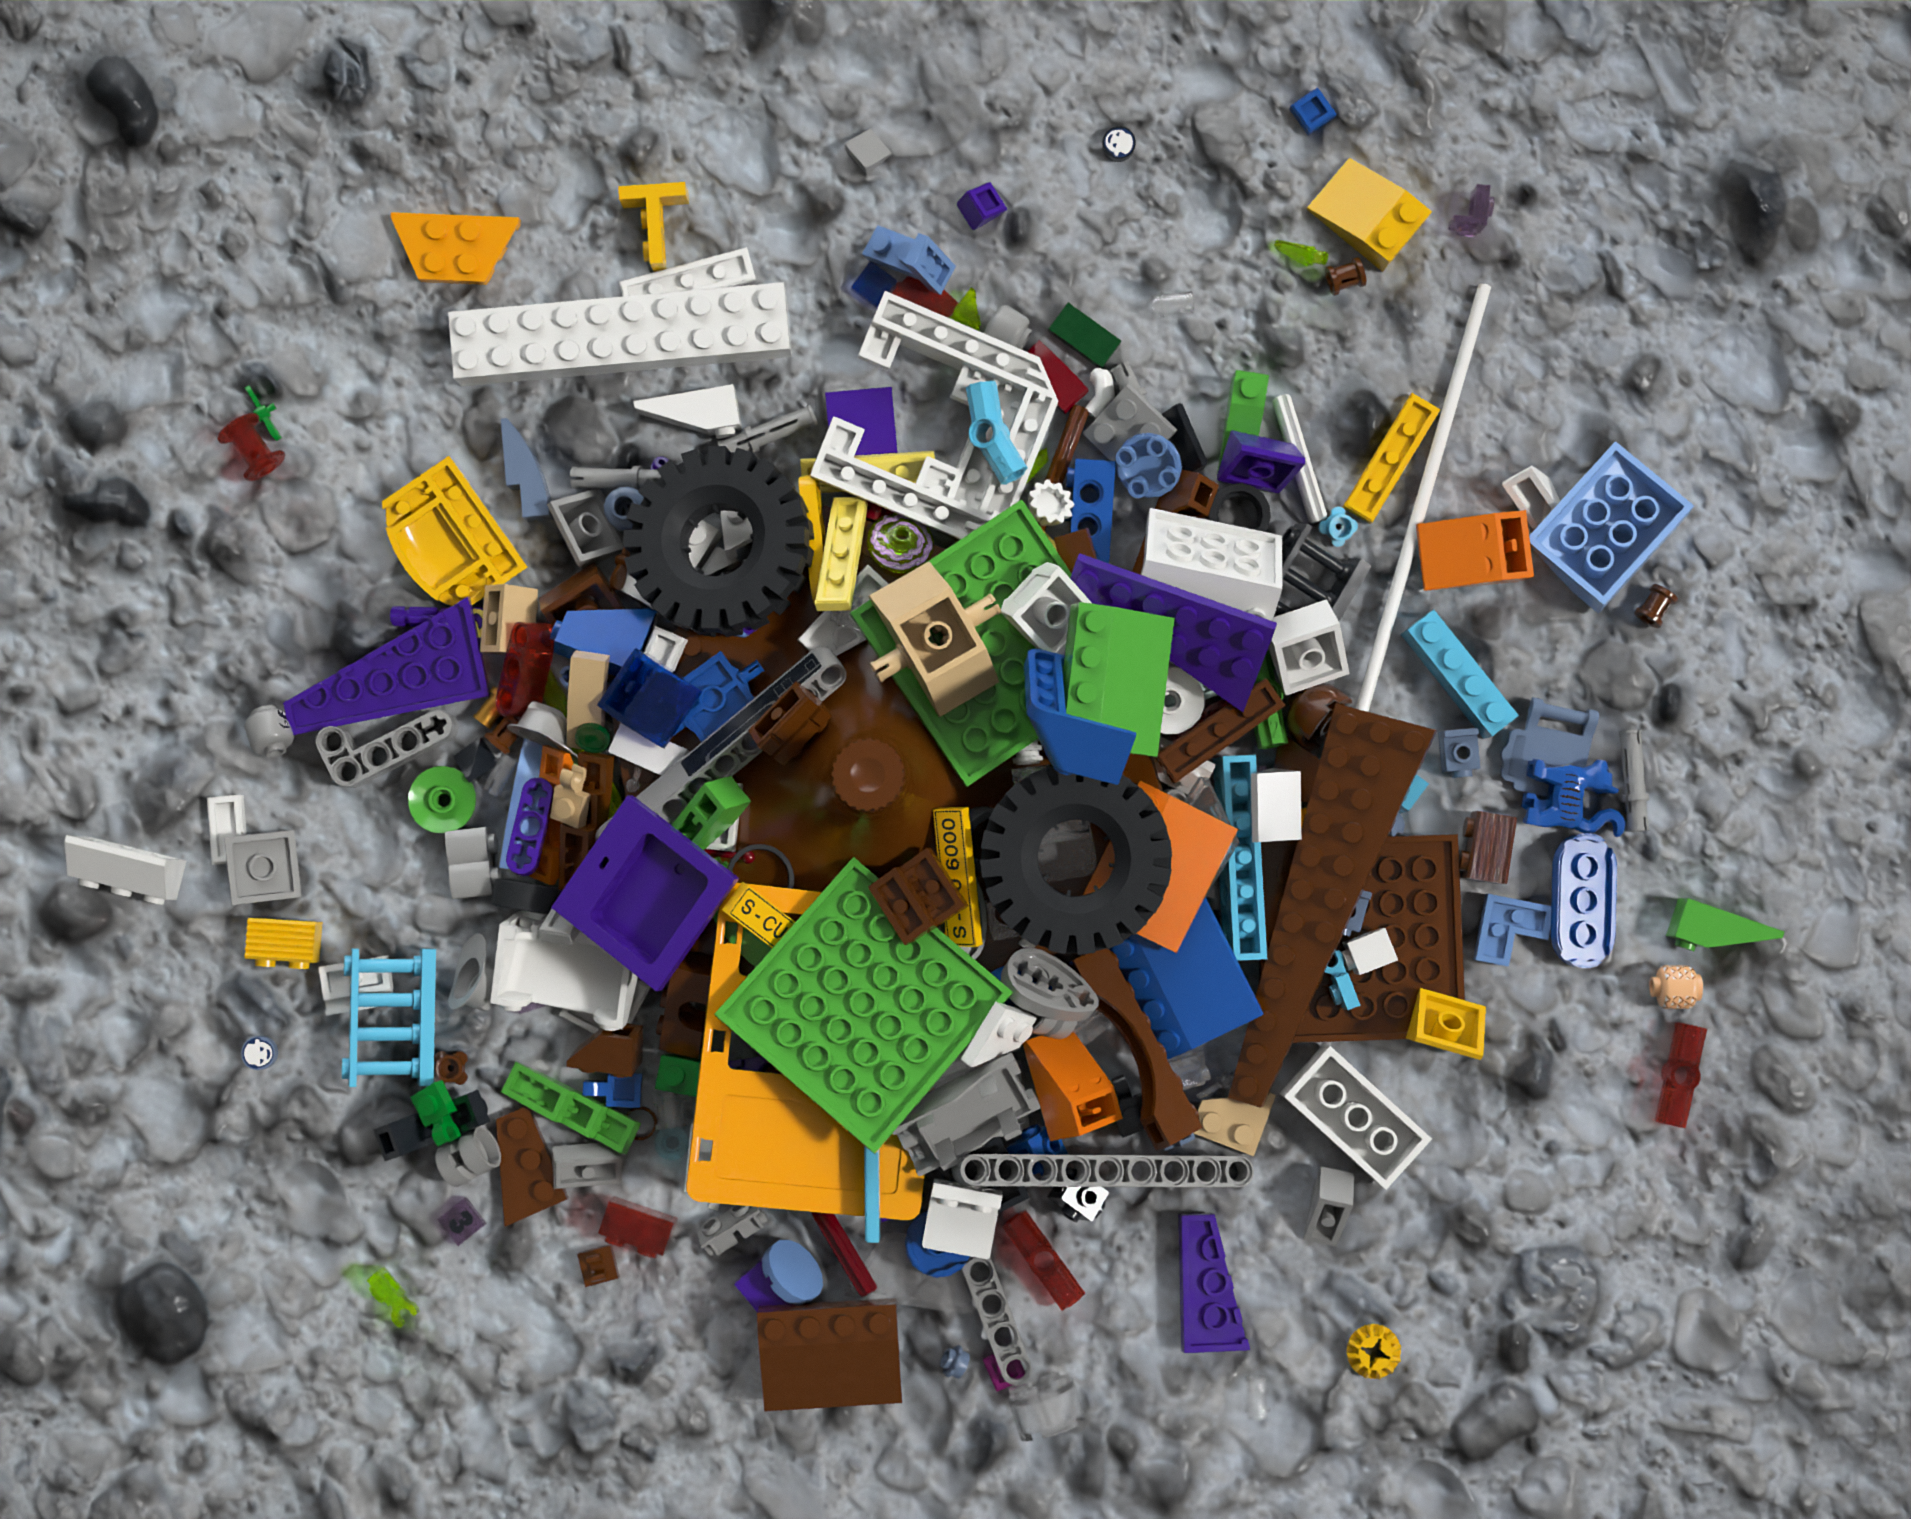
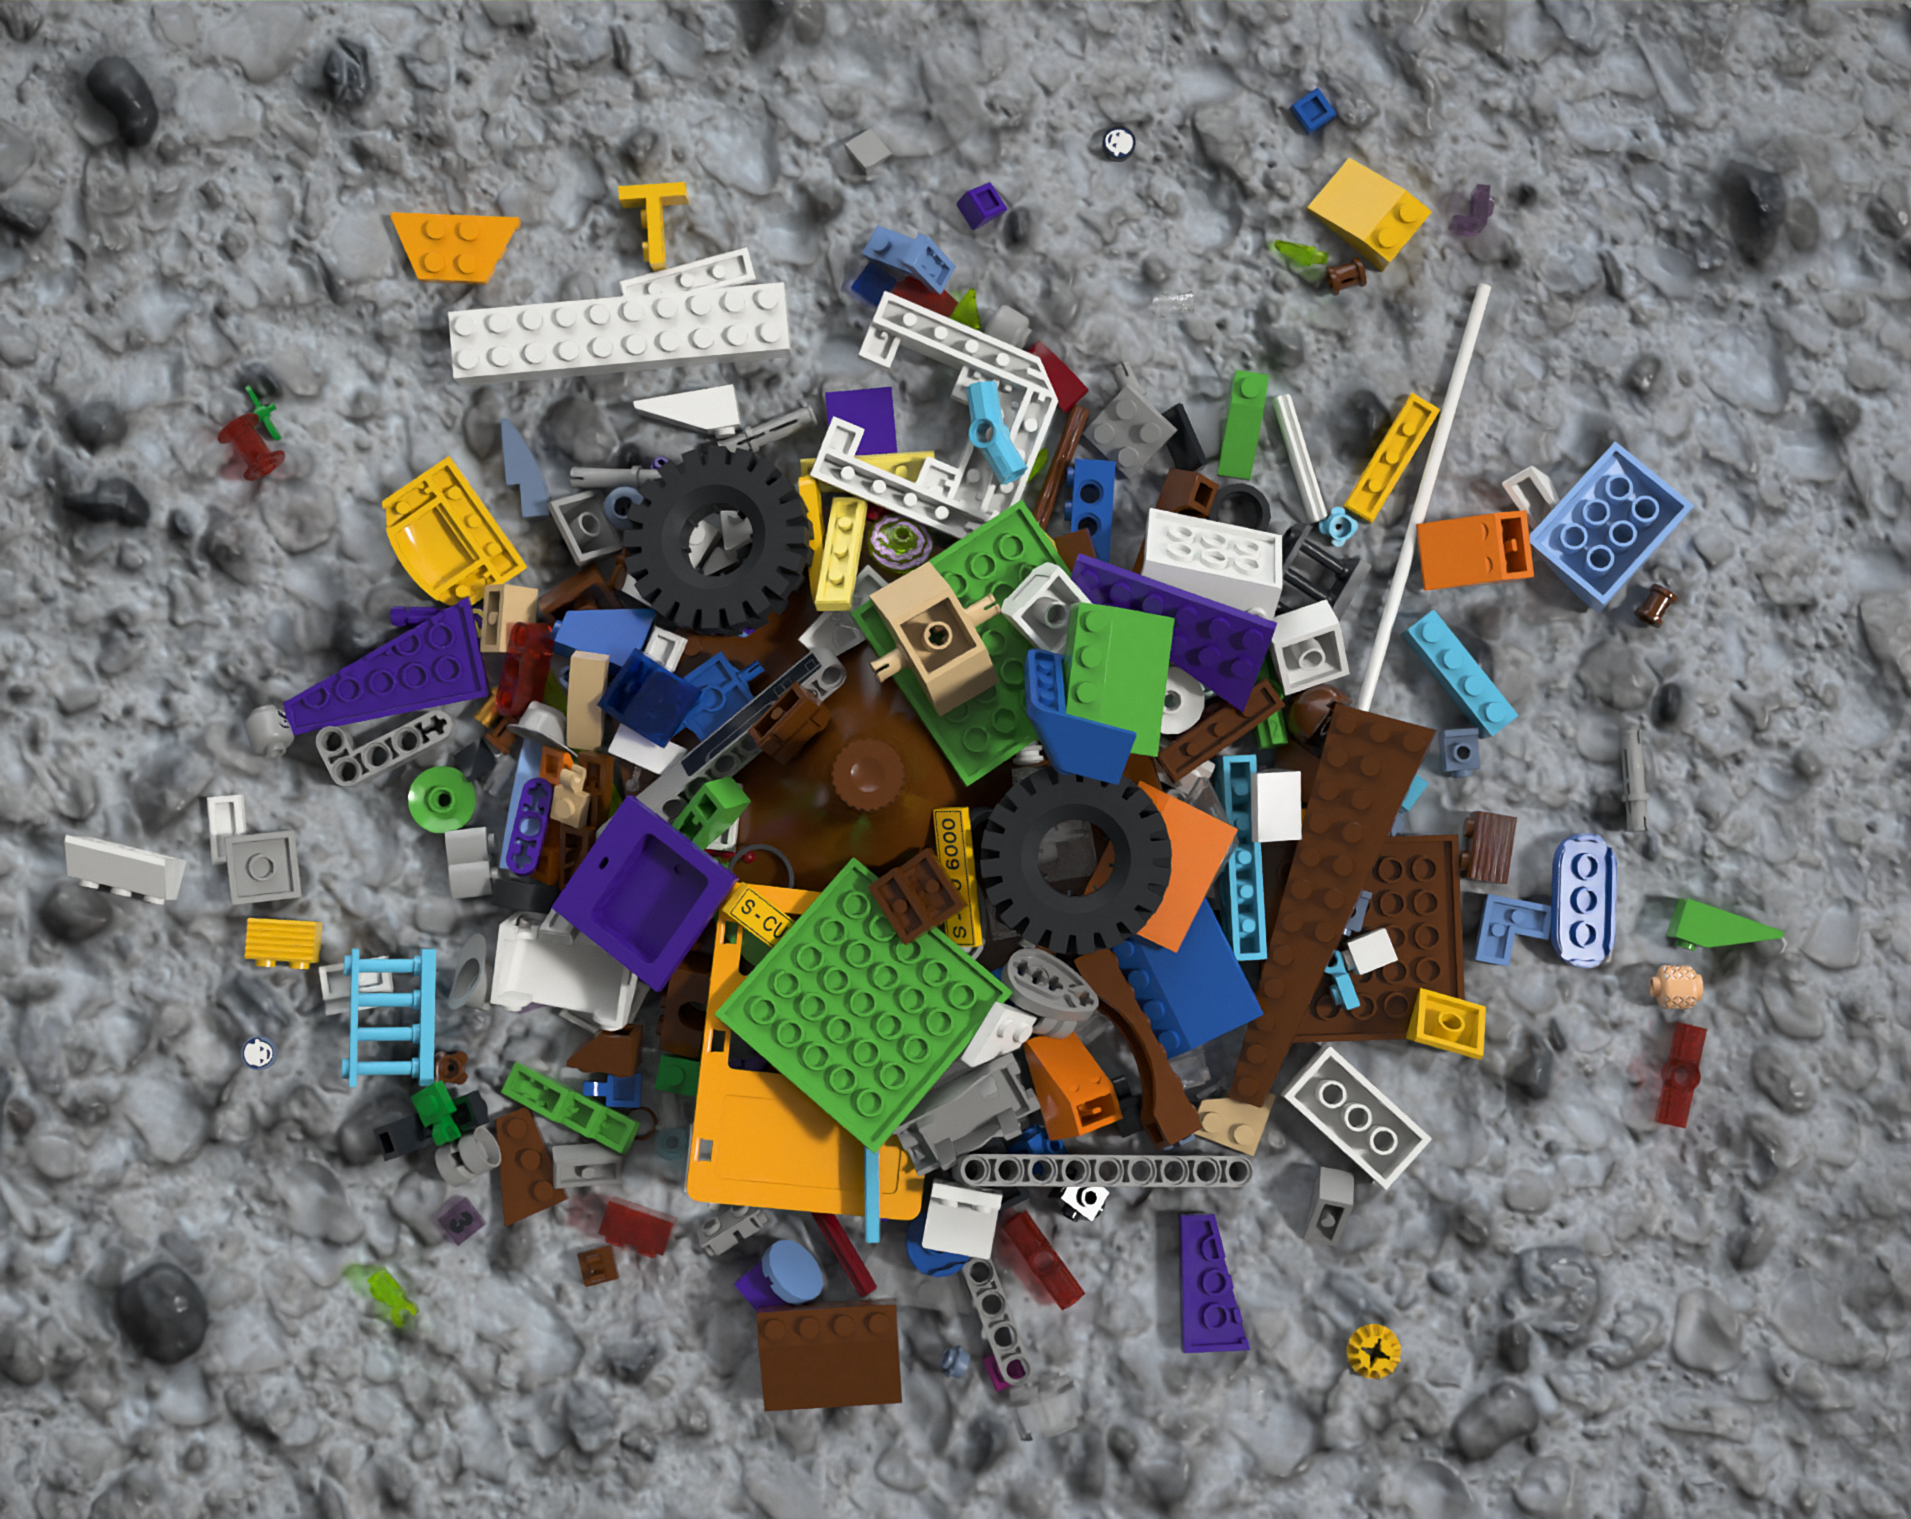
dark green piece [575,723,610,753] -> none
white piece [1028,479,1075,526] -> none
dark green tile [1048,302,1122,369] -> none
white arm [1085,368,1115,419] -> none
medium blue dish [1115,433,1182,498] -> none
dark purple slope [1217,430,1305,494] -> none
sand blue piece [1500,697,1599,797] -> none
blue animal [1521,759,1626,837] -> none

